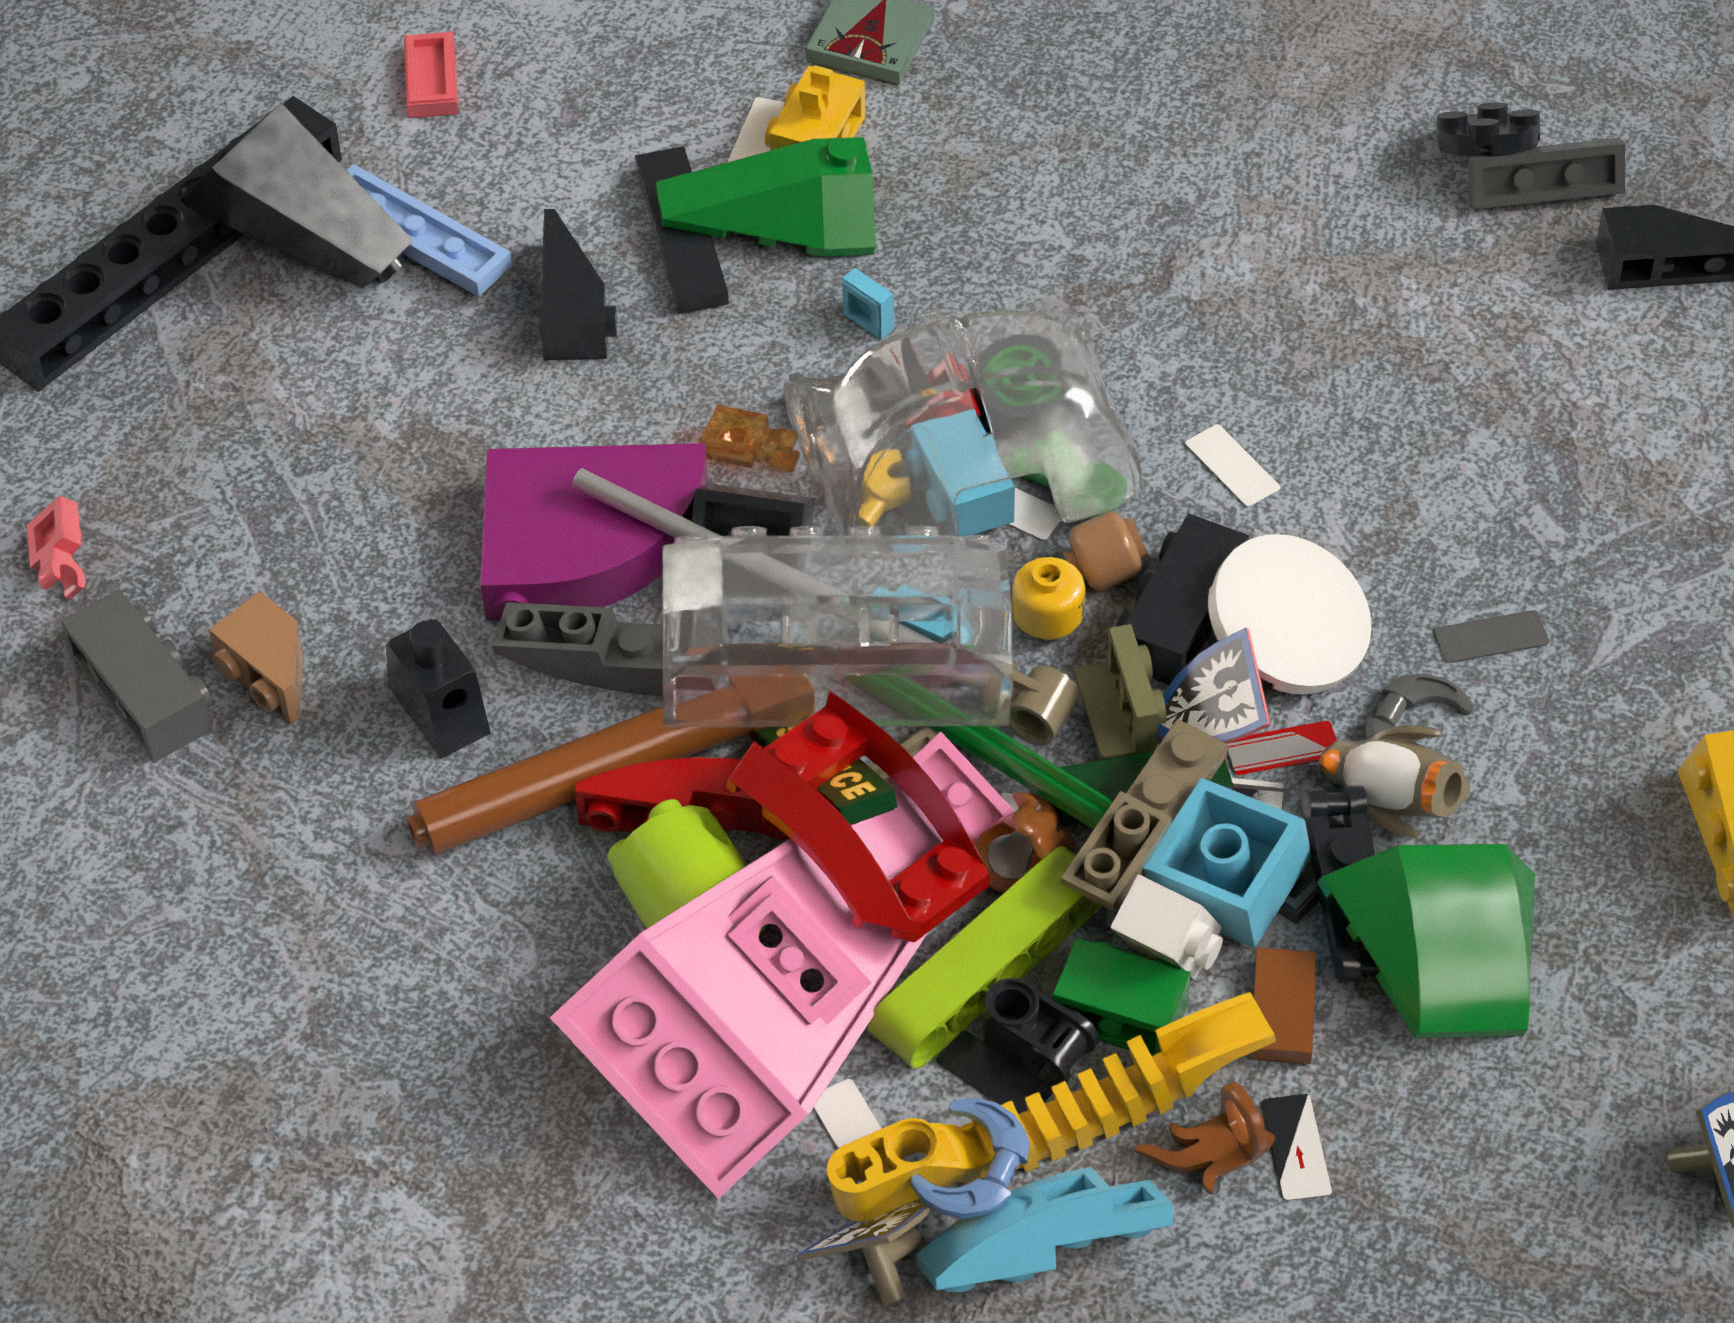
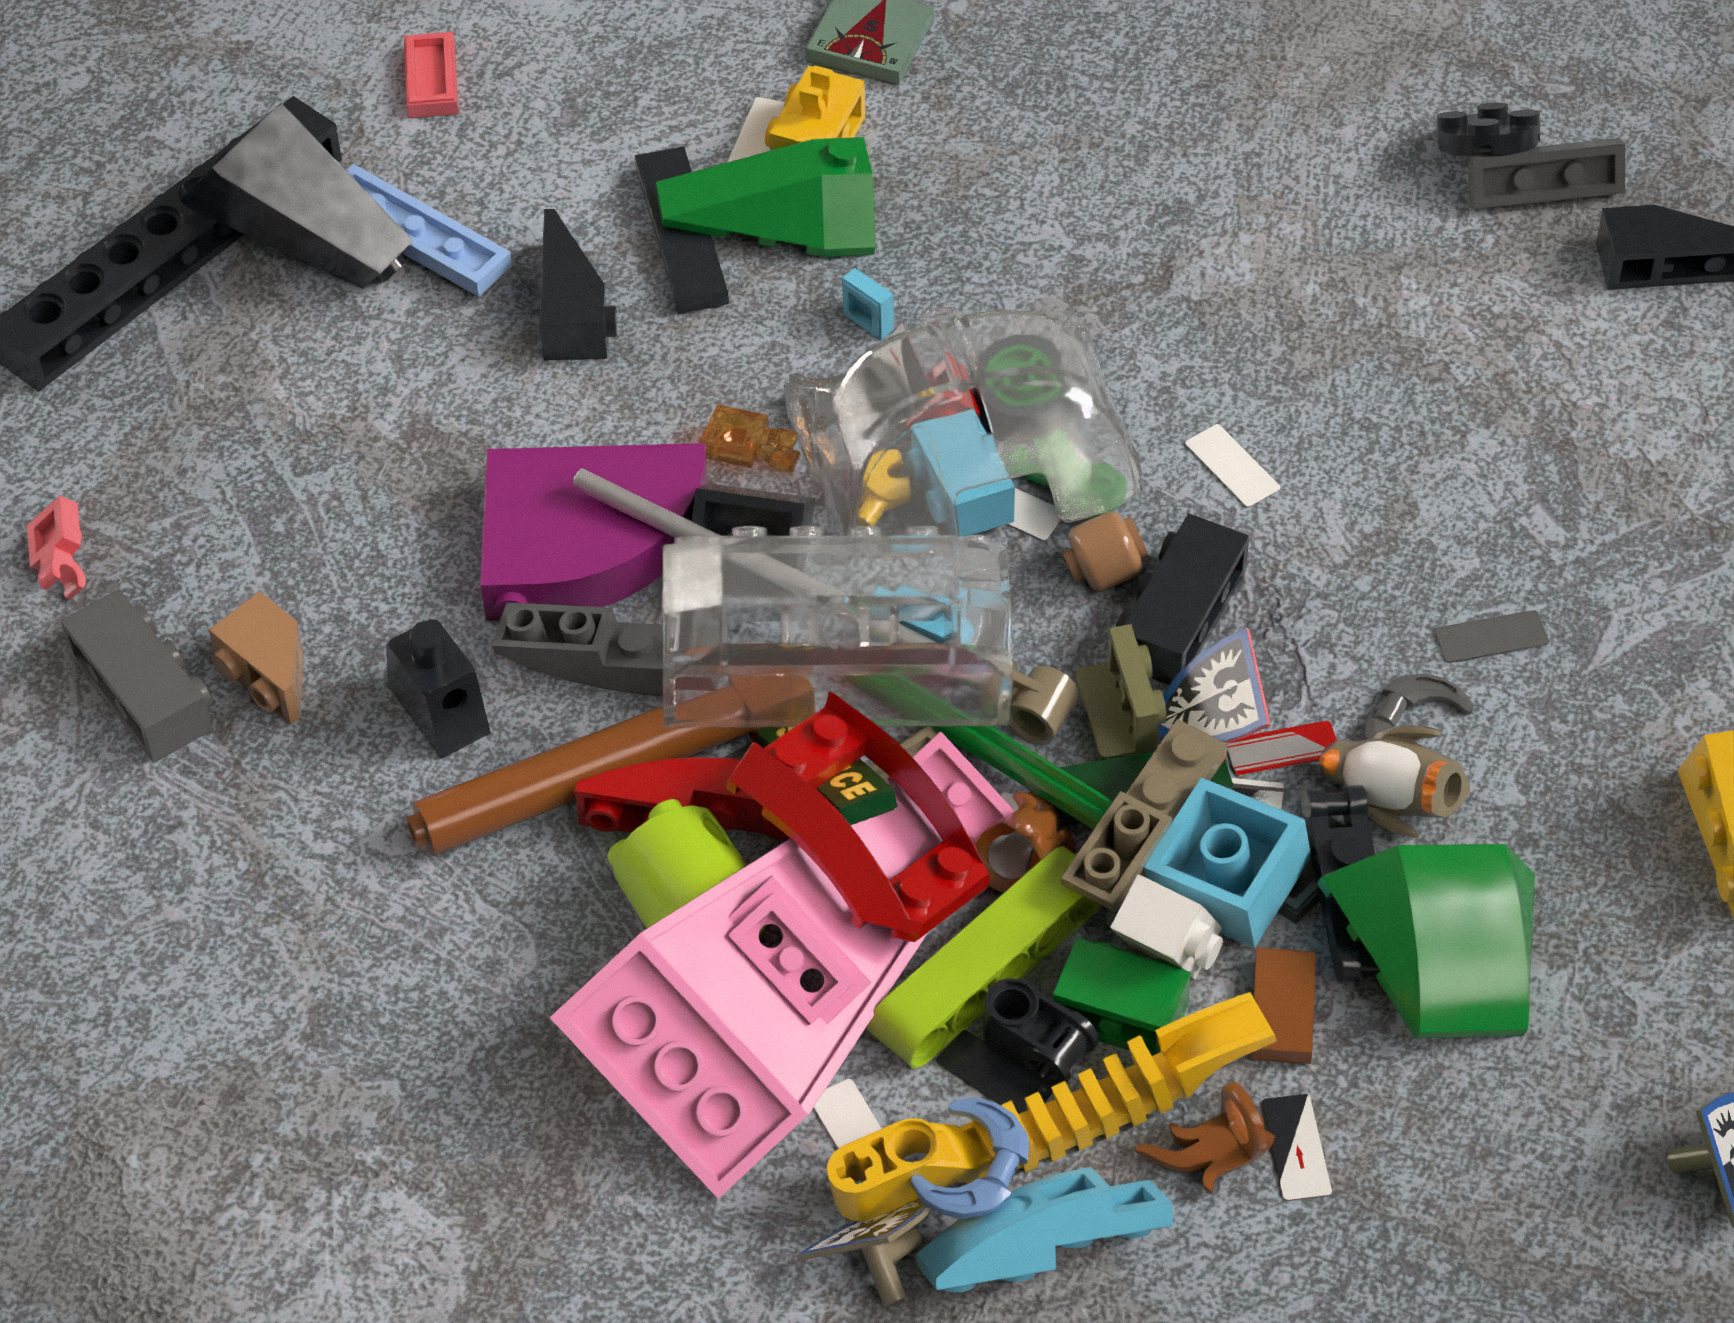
yellow head [1012,557,1085,640] -> none
white tile [1208,534,1371,694] -> none

